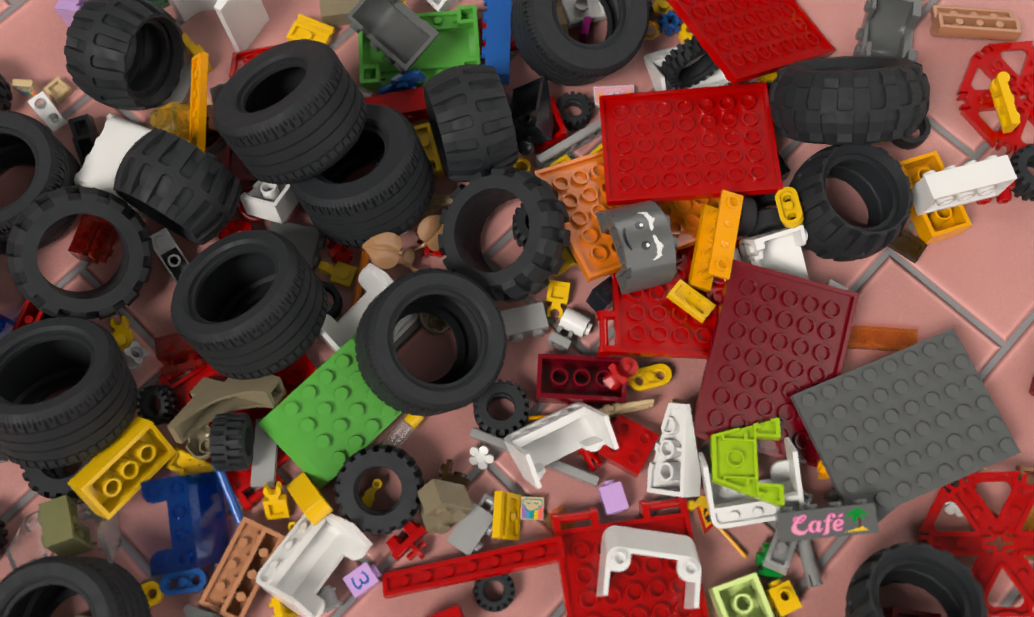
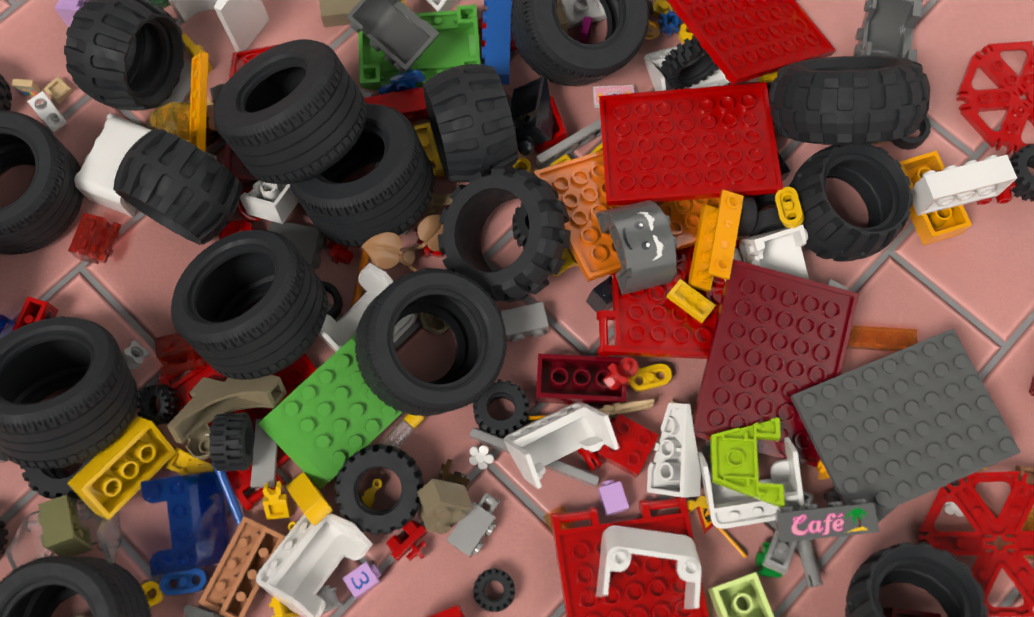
black tyre [6,185,154,320] -> none
black slope [68,114,99,166] -> none
yellow plate [110,316,135,352] -> none
dark grey slope [148,227,189,284] -> none
yellow plate [286,14,335,45] -> none
yellow plate [318,261,358,289] -> none
red plate [382,536,567,599] -> none
yellow plate [492,491,522,541] -> none
tile [520,496,544,521] -> none
yellow plate [546,280,571,319] -> none
light grey tile [548,326,573,354] -> none
black tyre [556,91,592,131] -> none
white brick [559,307,593,338] -> none
yellow brick [764,578,802,617] -> none
dark brown plate [888,229,928,264] -> none
nougat brick [929,5,1022,42] -> none
yellow plate [989,72,1020,133] -> none

